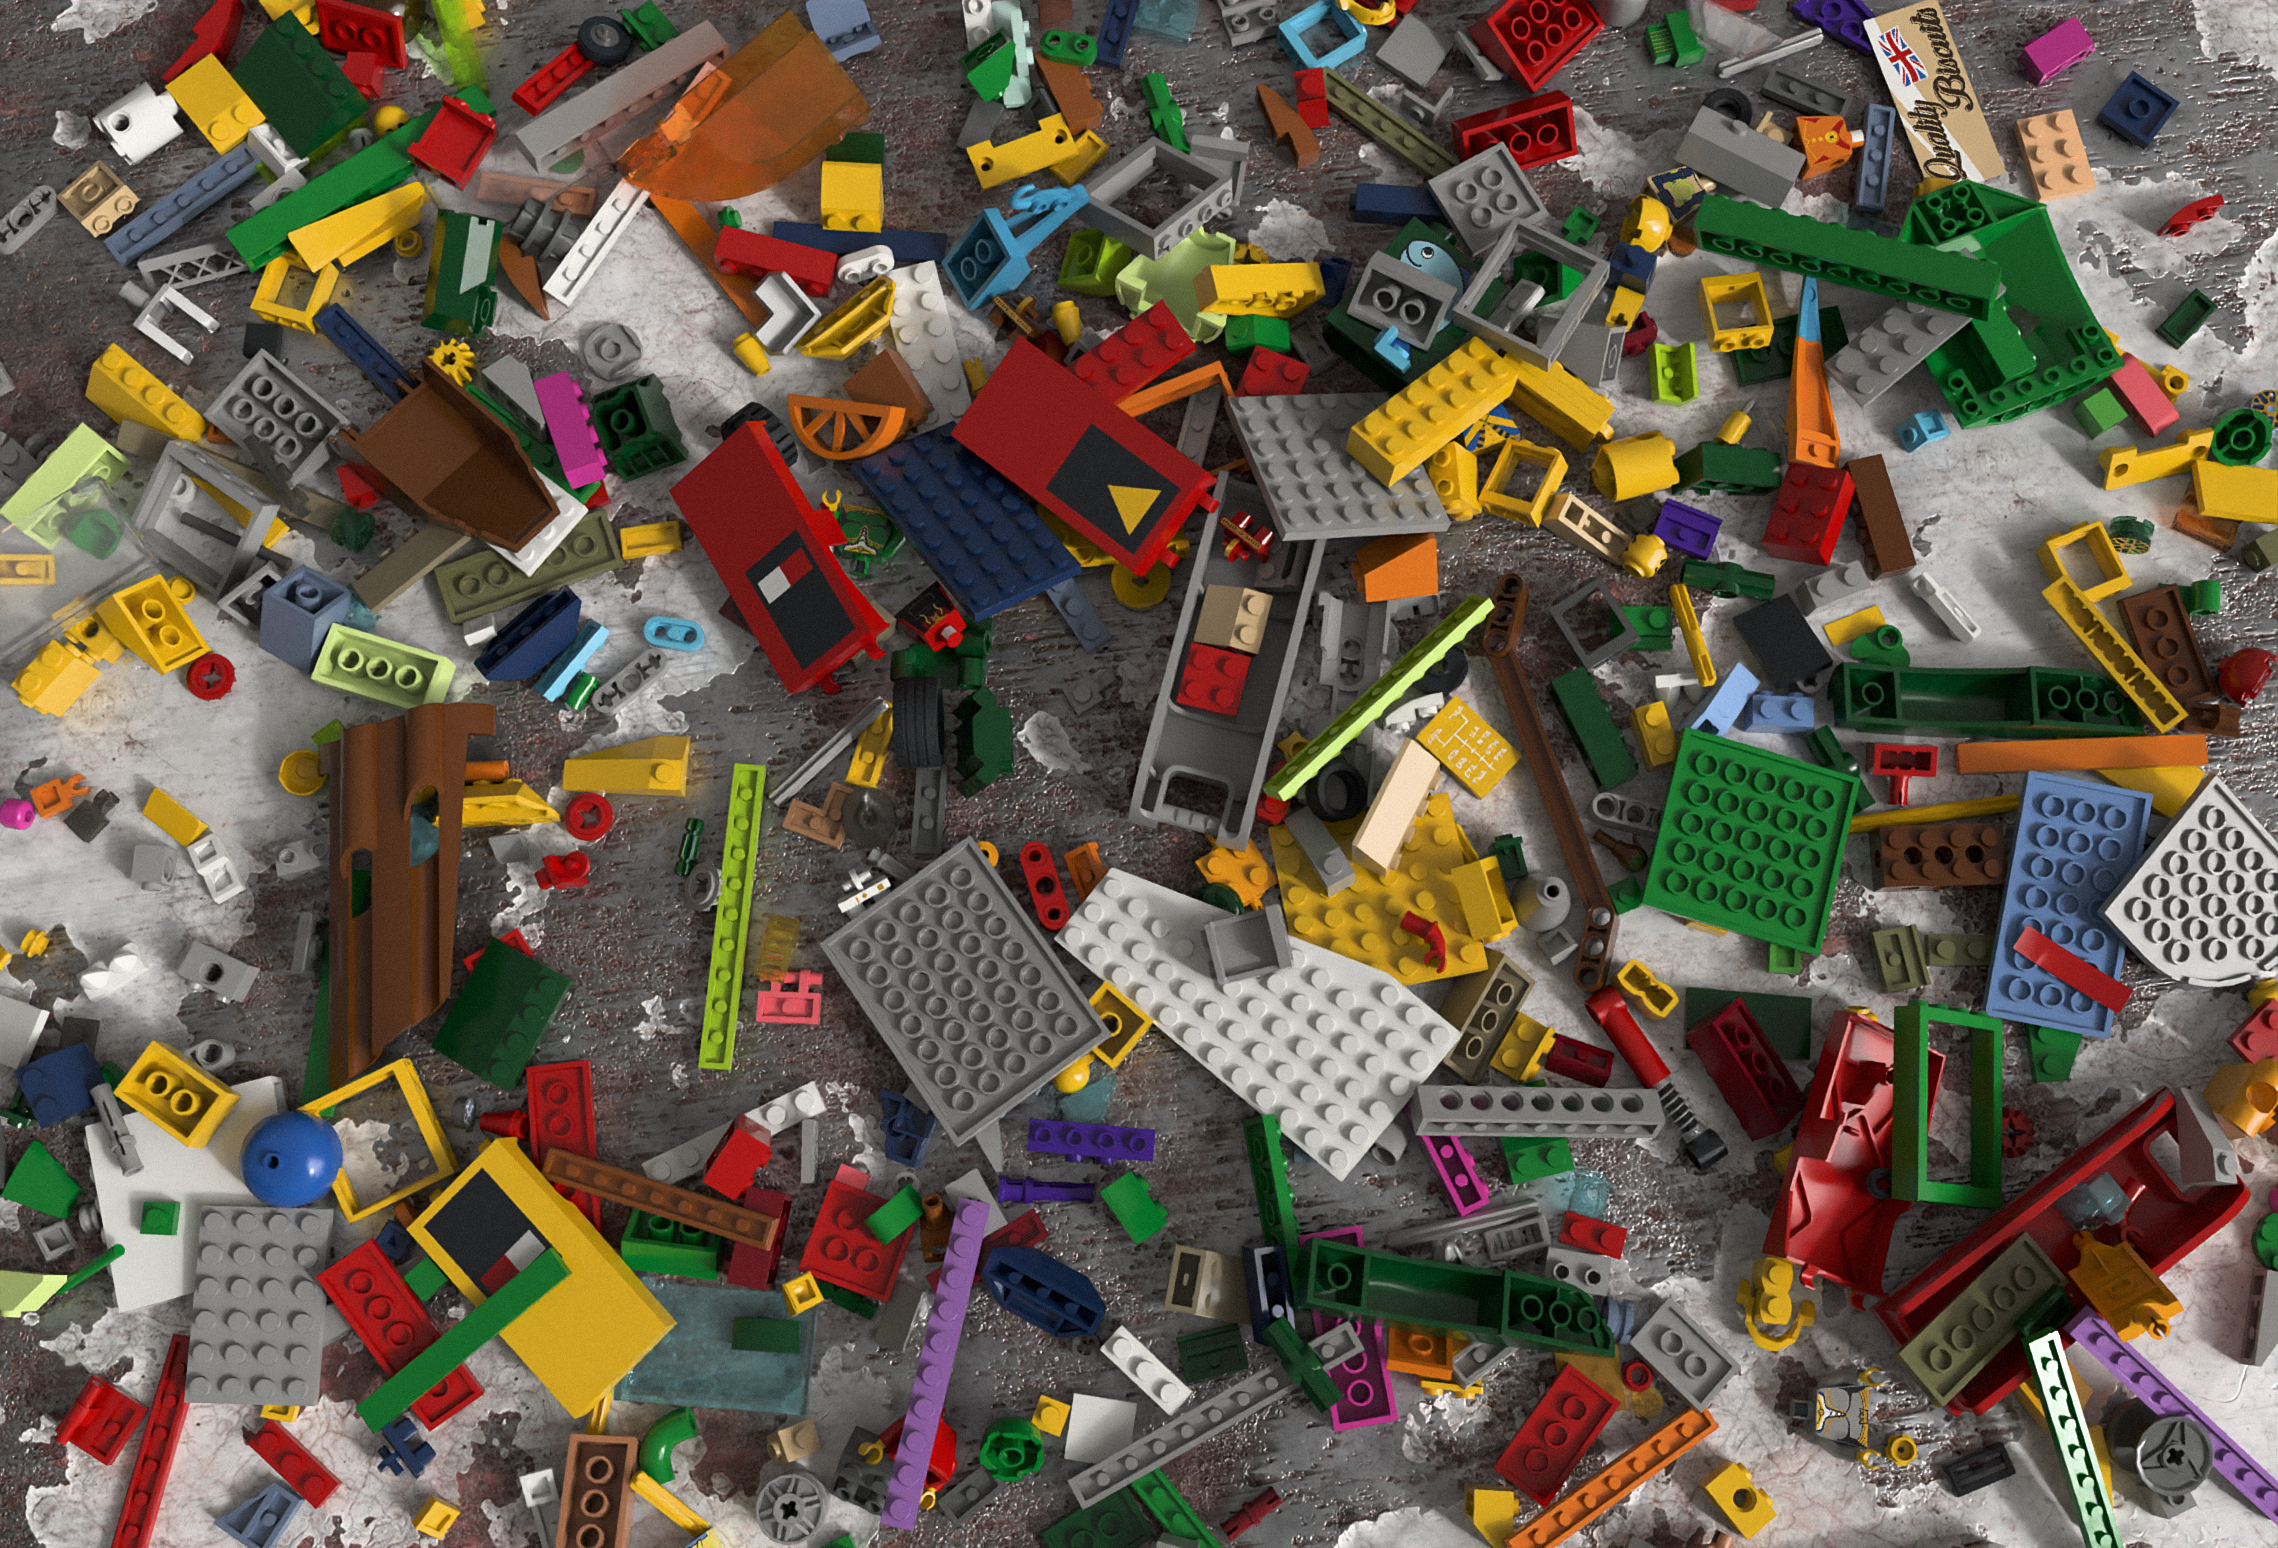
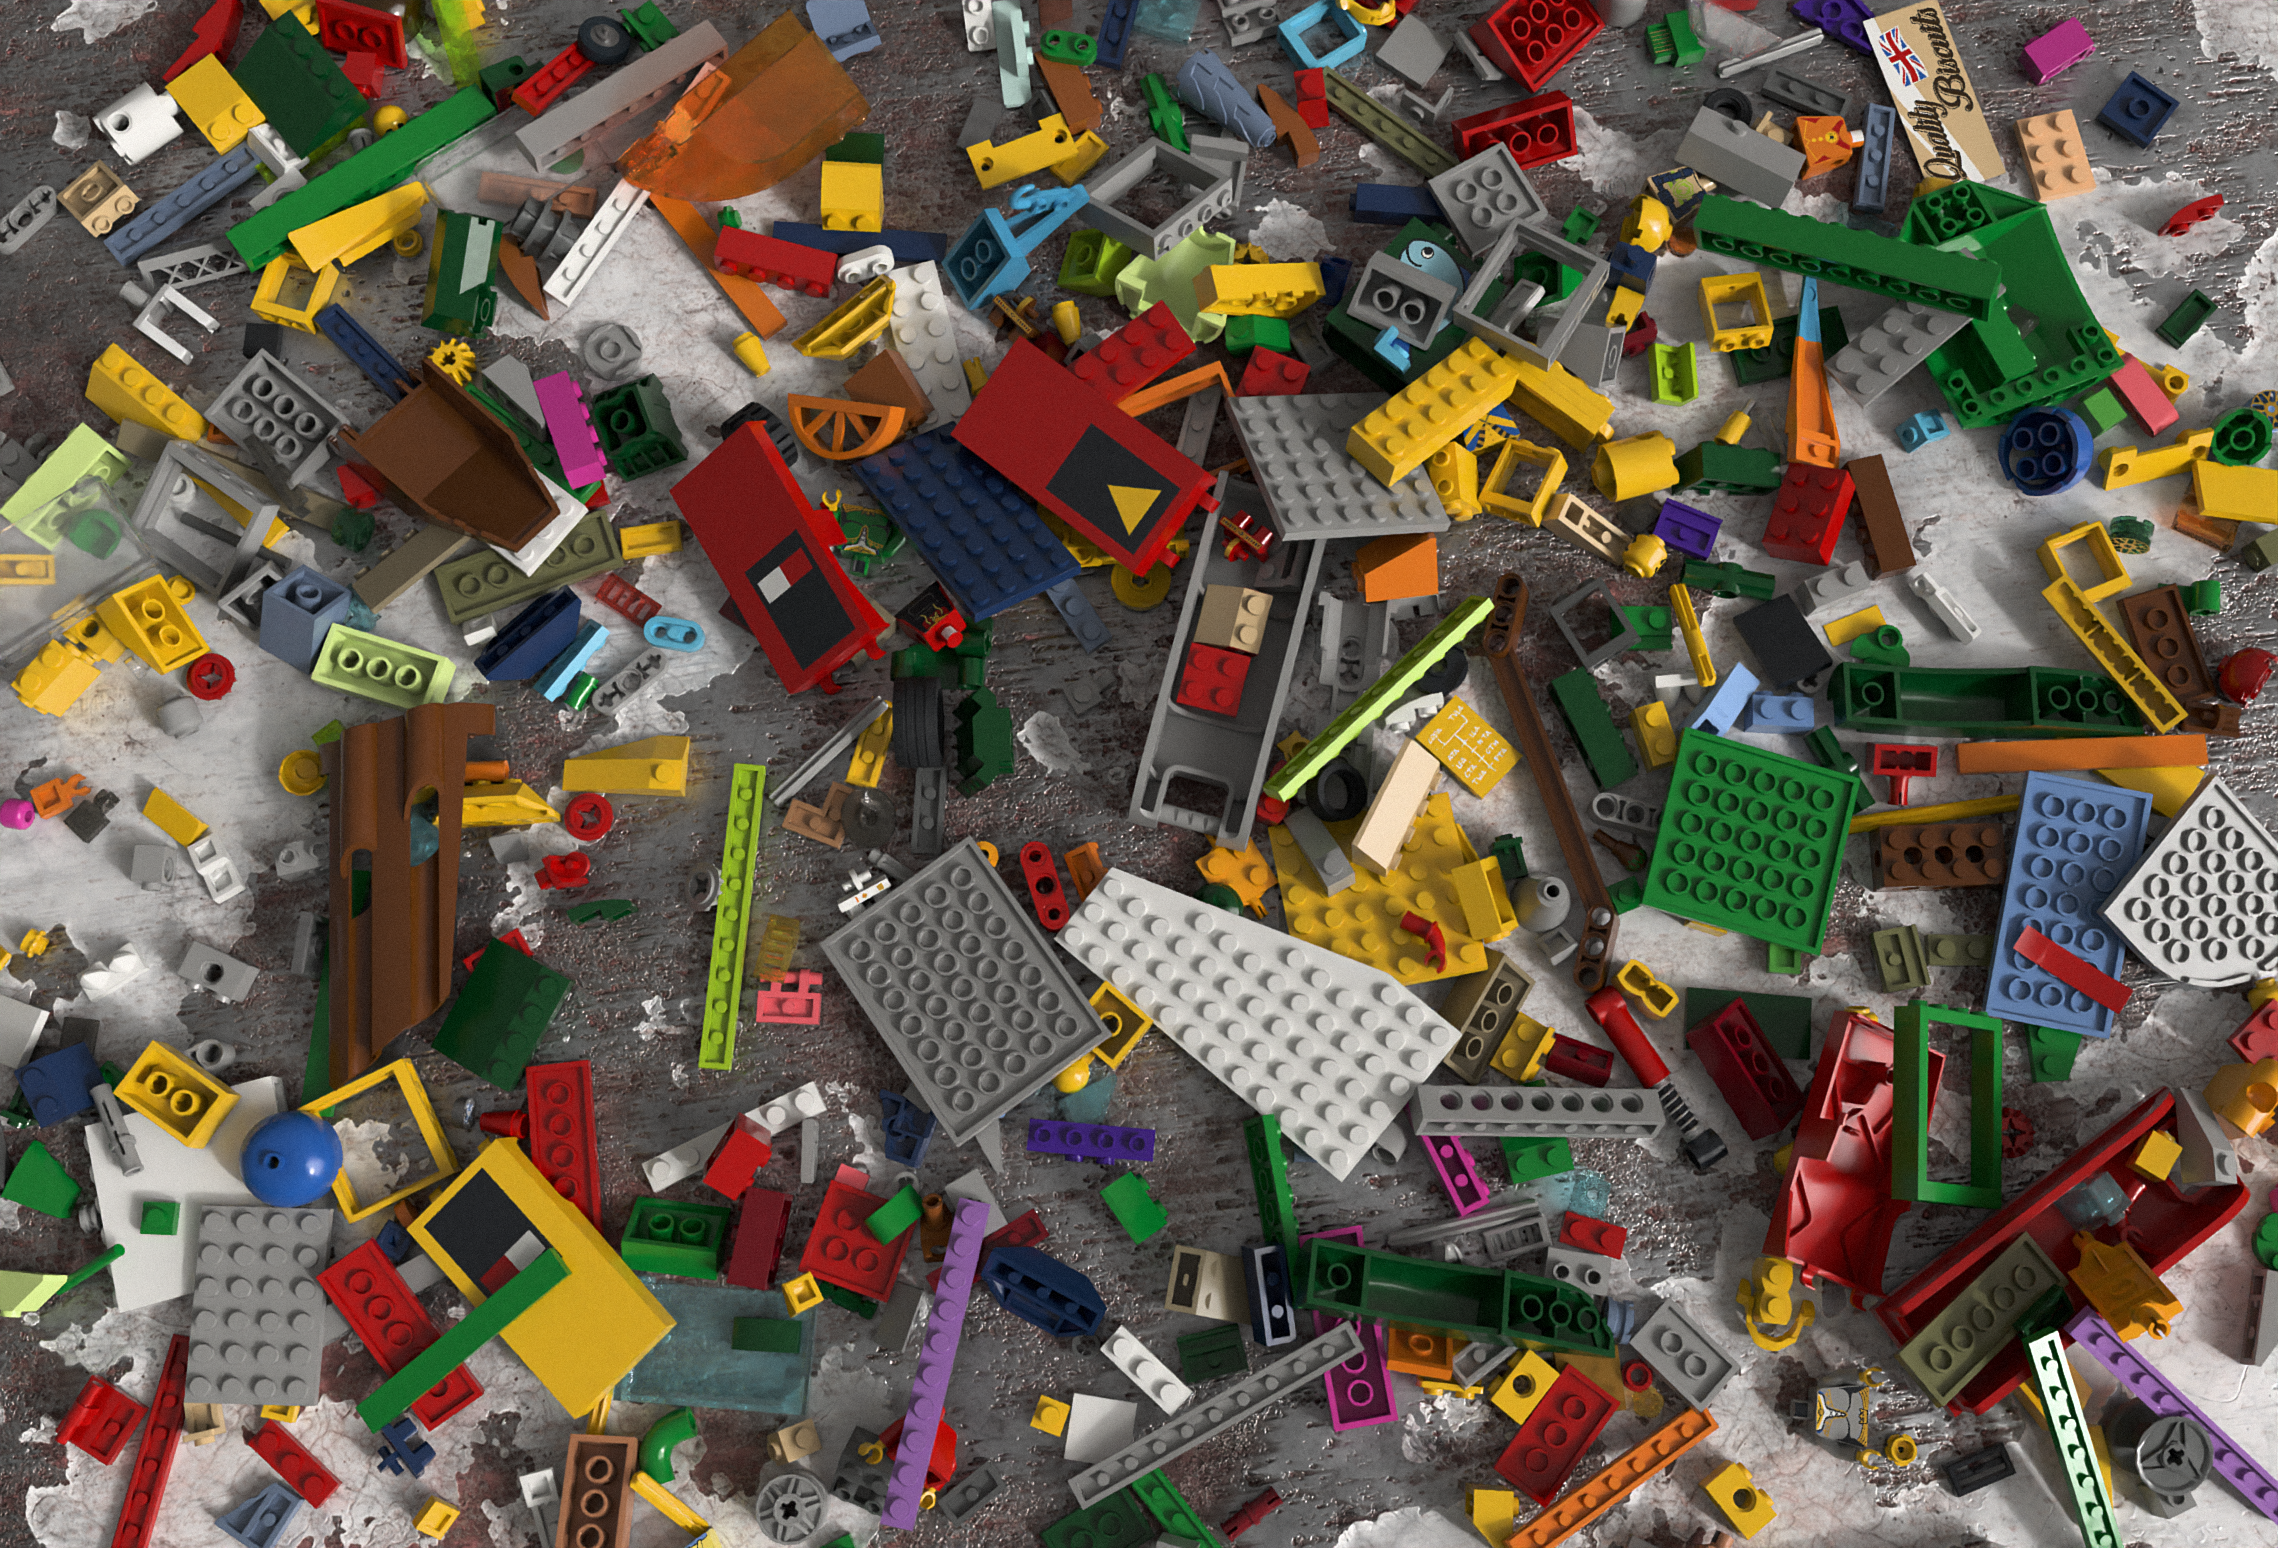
light grey slope [31,1219,78,1266] -> none
green tile [403,1255,451,1302] -> none
red panel [407,94,499,192] -> none
dark orange tile [541,1147,780,1251] -> none
dark green axle [674,818,704,878] -> none
light grey panel [750,271,823,356] -> none
green slope [958,26,1016,103] -> none
green cylinder [980,1415,1044,1482] -> none
dark purple pin [998,1175,1093,1204] -> none
light grey panel [1201,904,1296,985] -> none
dark green piece [1261,1315,1344,1414] -> none
black plate [1866,1167,1892,1200] -> none
none -> light grey head [155,692,203,740]
none -> tan bracket [182,1403,226,1447]
none -> dark green torso [478,55,544,123]
none -> dark green slope [566,899,639,926]
none -> clear red slope [594,572,662,630]
none -> sand blue cone [1171,48,1277,147]
none -> yellow brick [1486,1349,1560,1425]
none -> blue cylinder [1998,406,2094,496]
none -> yellow brick [2125,1130,2183,1183]

